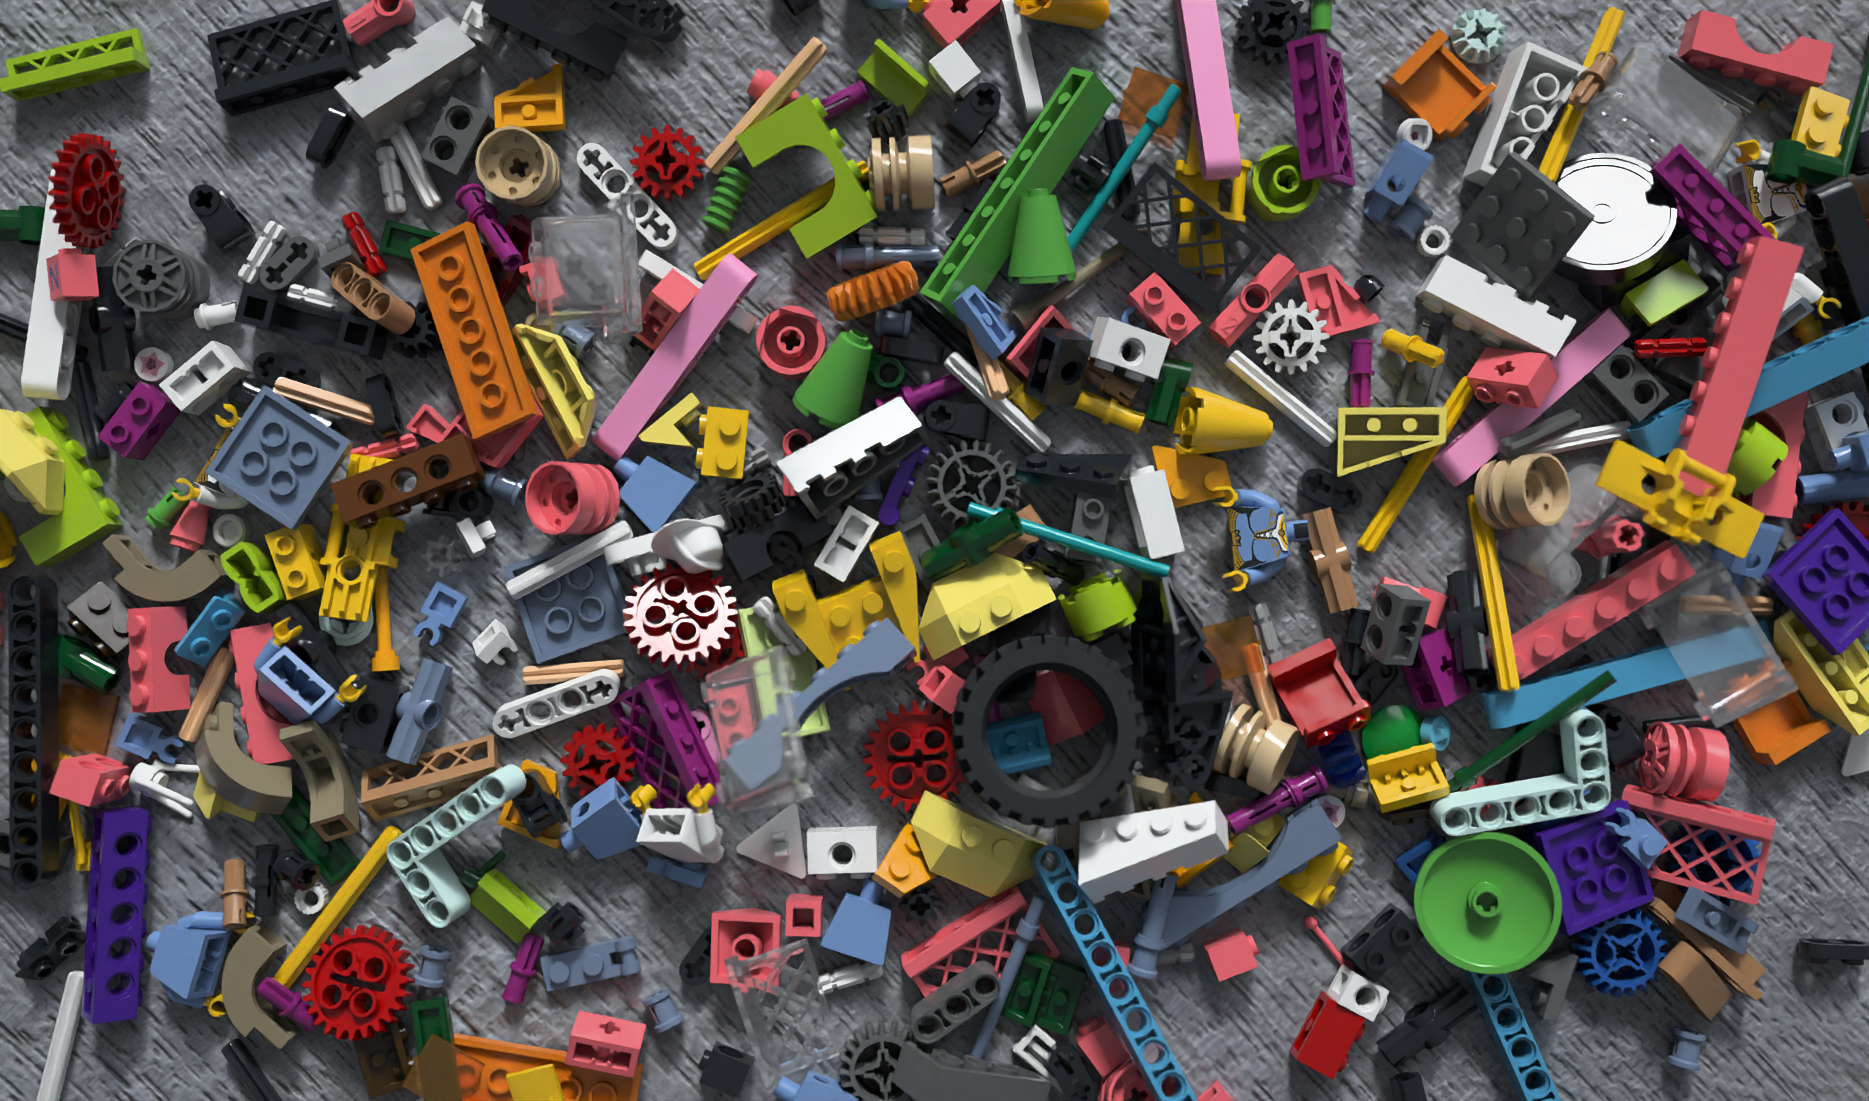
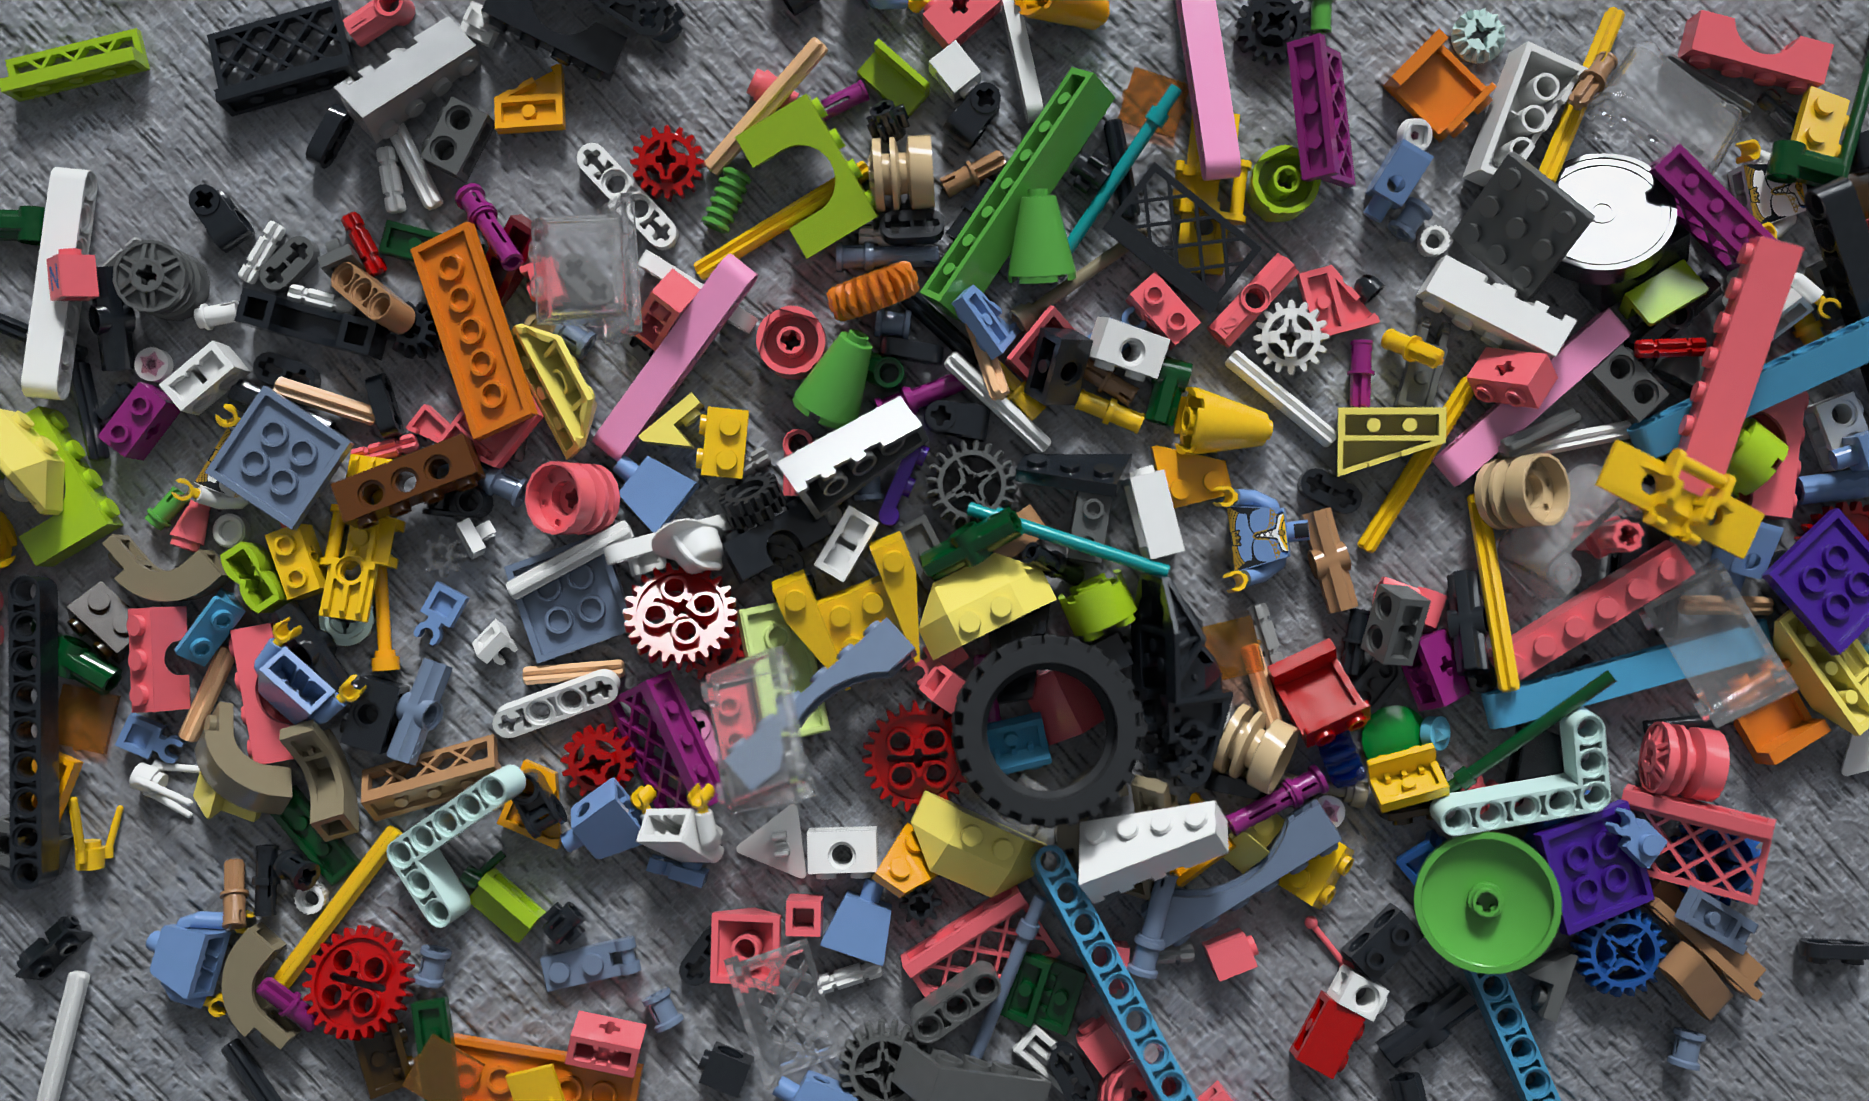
red gear [48,133,126,249] -> none
coral brick [49,753,134,807] -> none
dark purple brick [81,806,152,1024] -> none
tan wheel [475,125,562,208] -> none
magenta axle [501,933,544,1004] -> none
white axle [753,597,807,656] -> none
black piece [1583,704,1646,772] -> none
none -> black beam [880,208,945,246]

